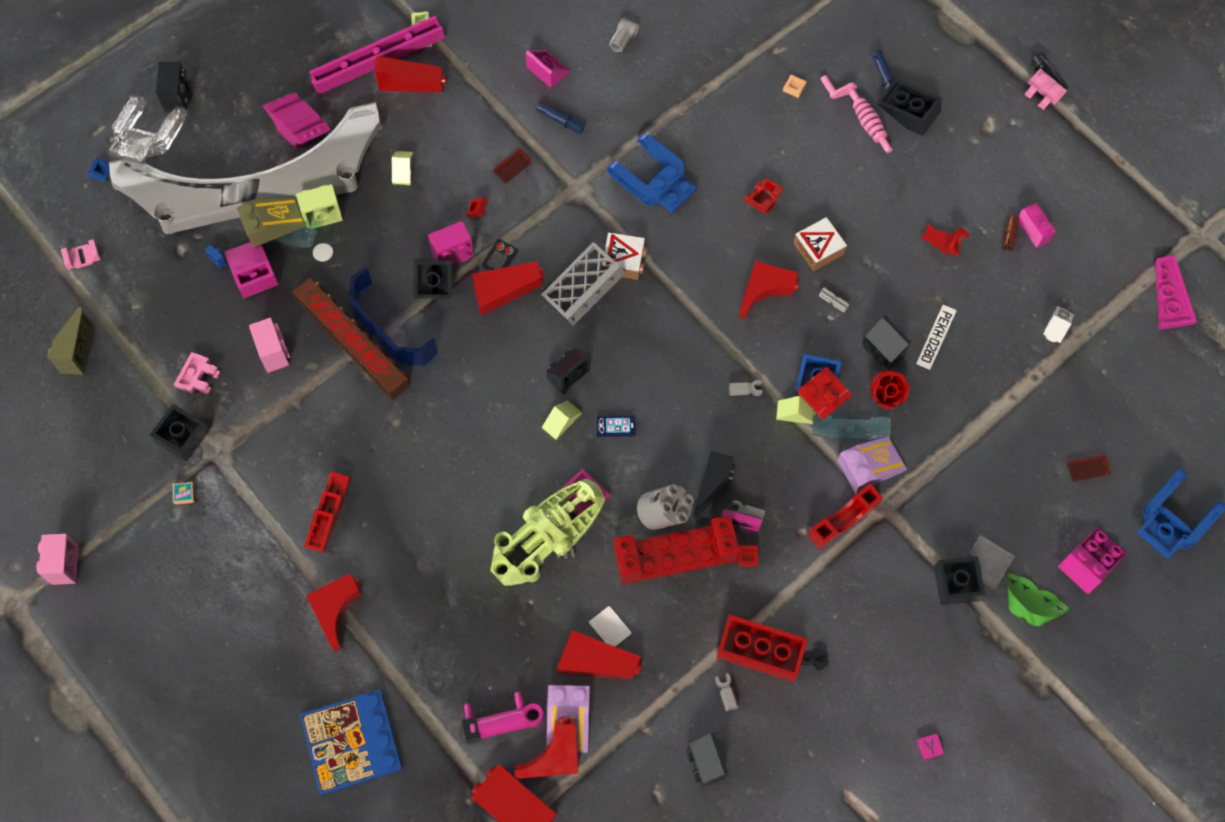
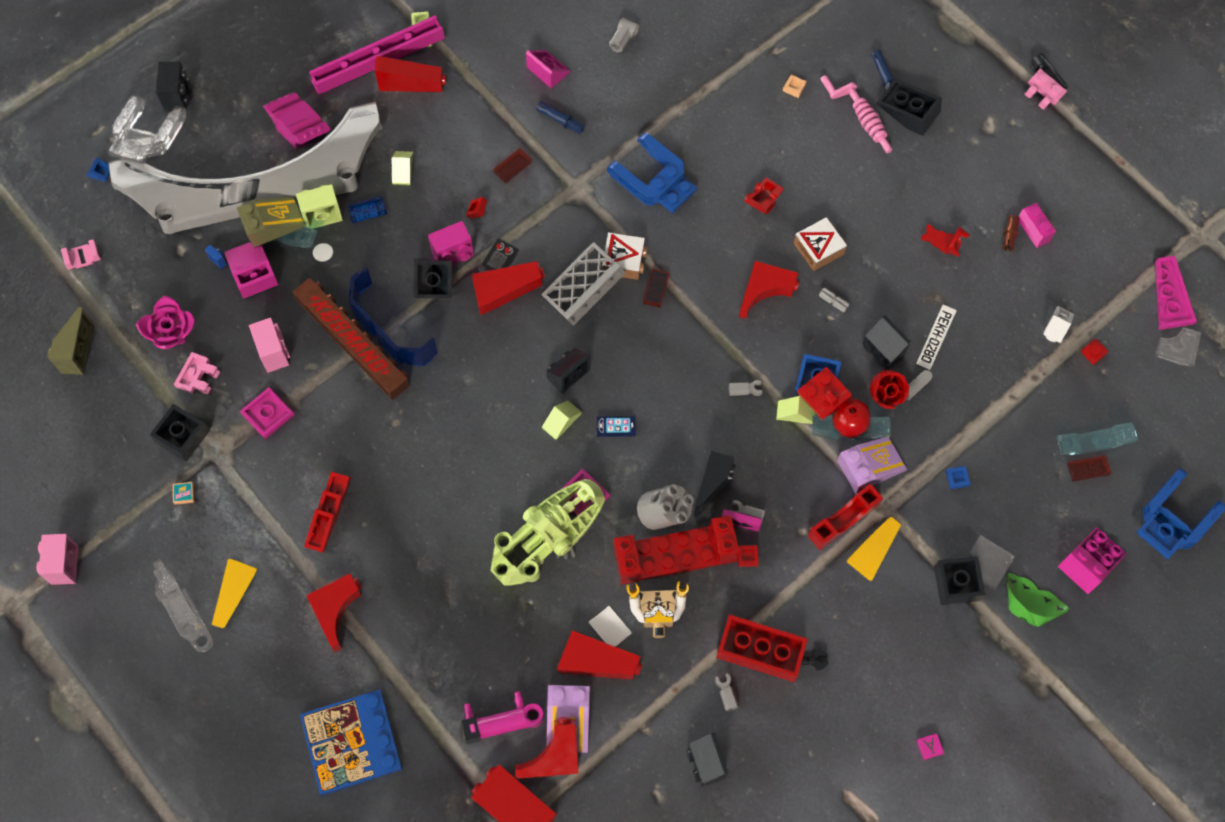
none -> dark pink brick [136,296,195,349]
none -> clear plate [153,559,213,652]
none -> yellow sticker [212,559,257,628]
none -> dark pink tile [240,387,295,439]
none -> clear blue tile [347,196,387,223]
none -> torso [626,581,689,638]
none -> tile [643,269,670,308]
none -> red cylinder [832,398,871,438]
none -> yellow sticker [847,517,901,581]
none -> light grey bar [906,370,932,400]
none -> blue plate [945,466,970,490]
none -> clear light blue slope [1056,422,1138,455]
none -> red plate [1081,338,1109,365]
none -> clear tile [1155,327,1202,367]

